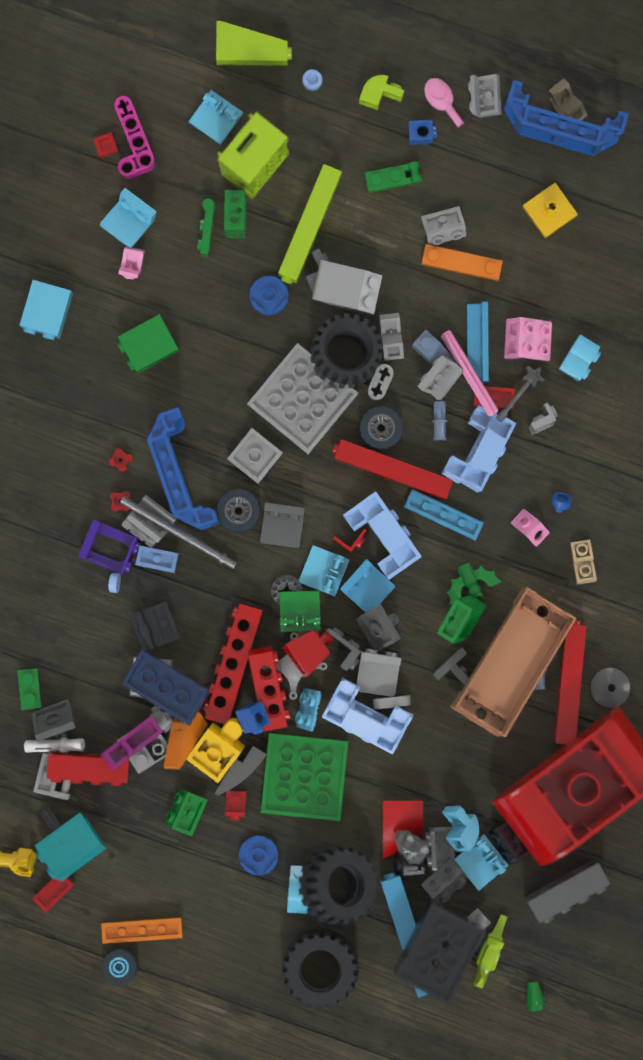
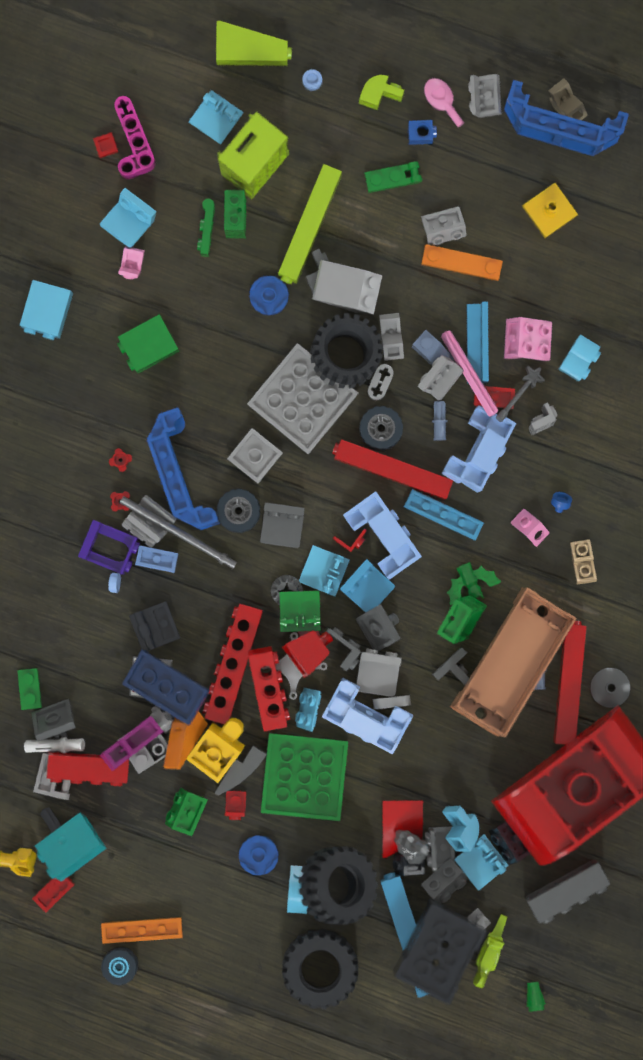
blue brick [236,701,270,735] -> none

